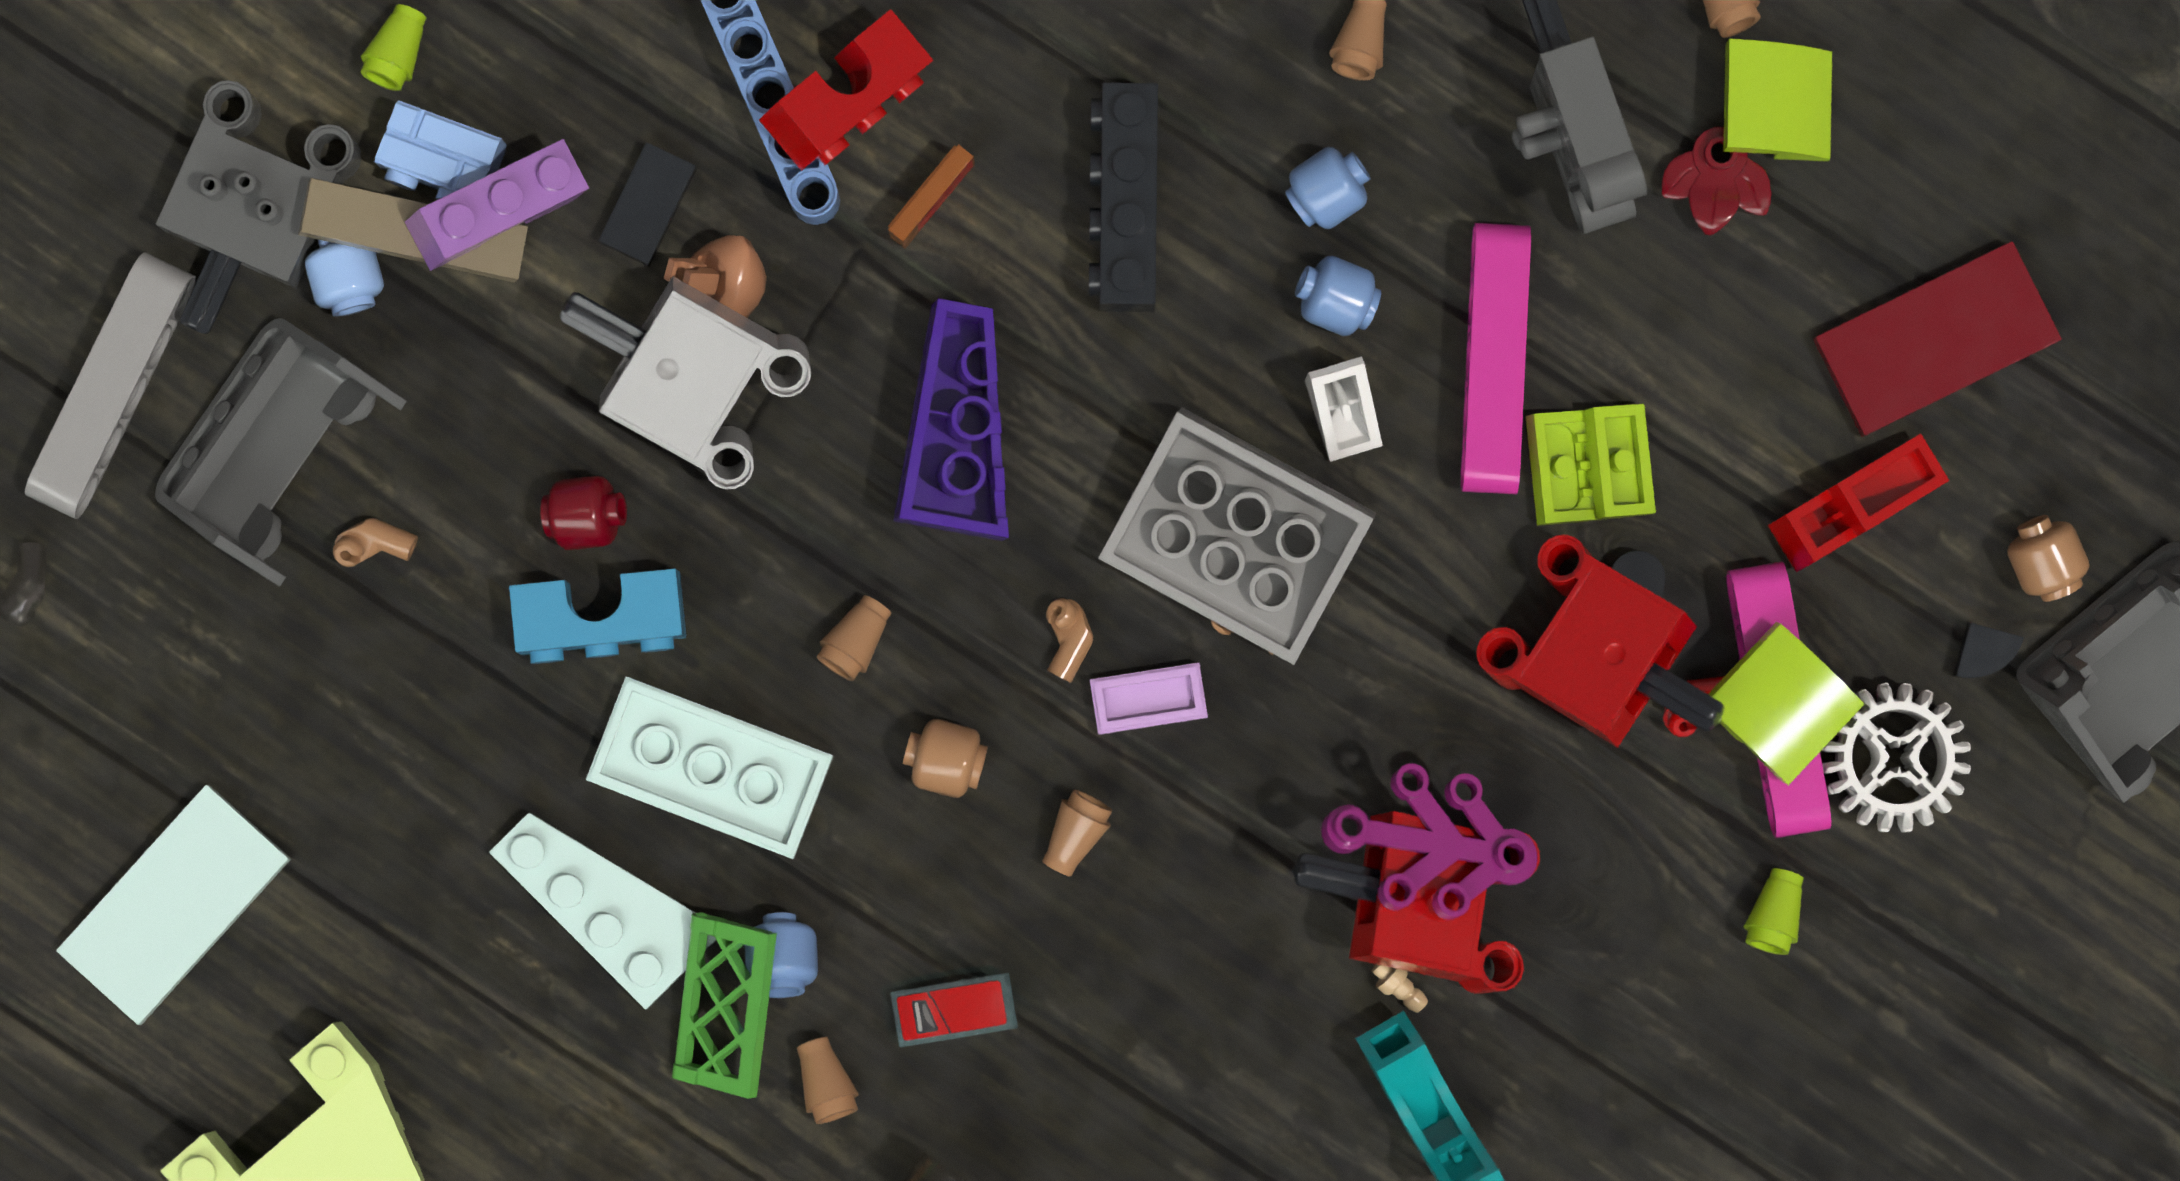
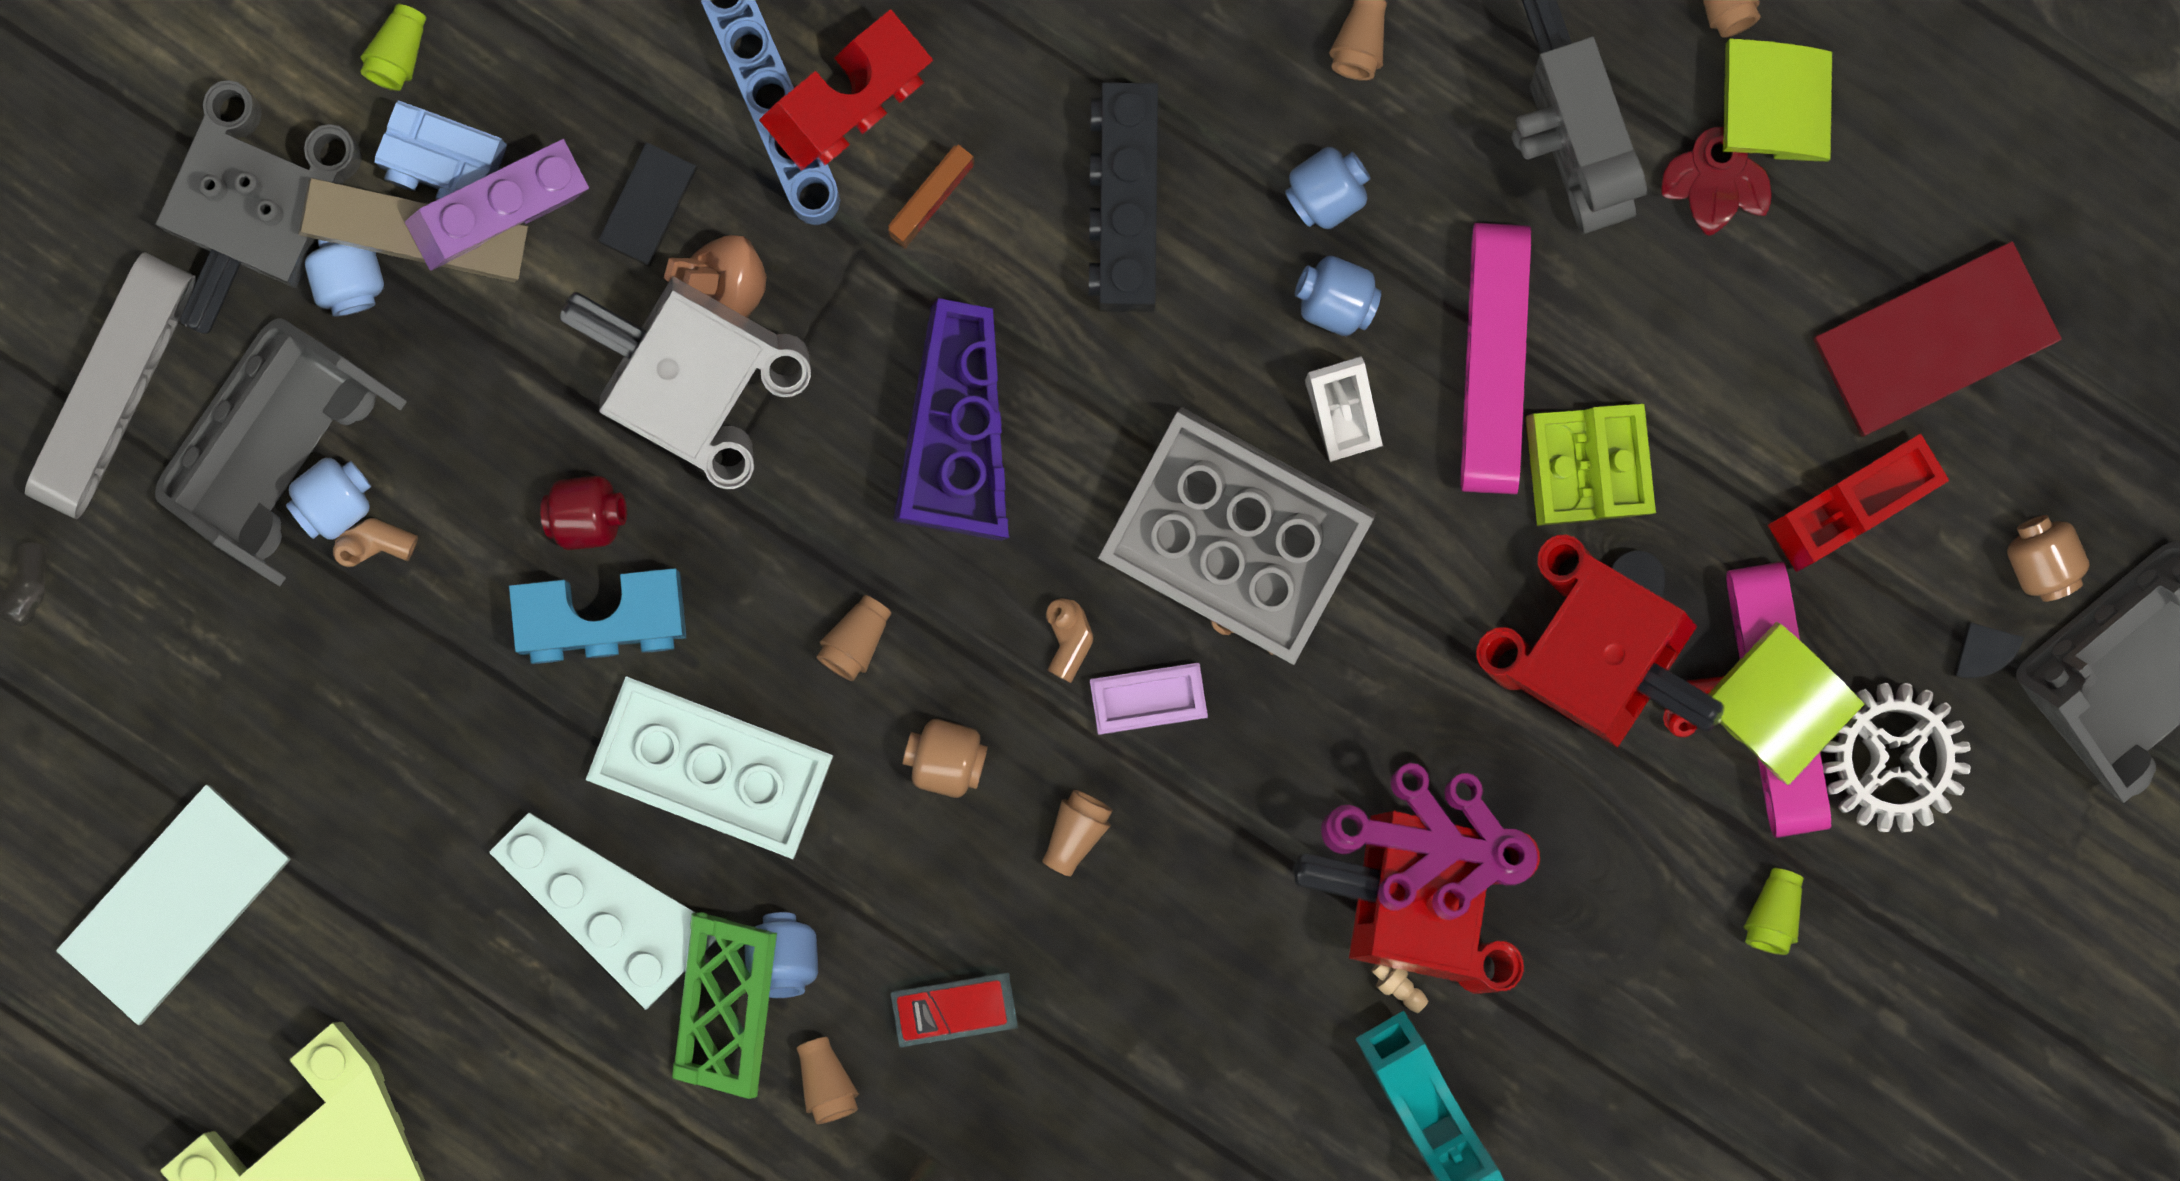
none -> light blue head [286,458,371,540]

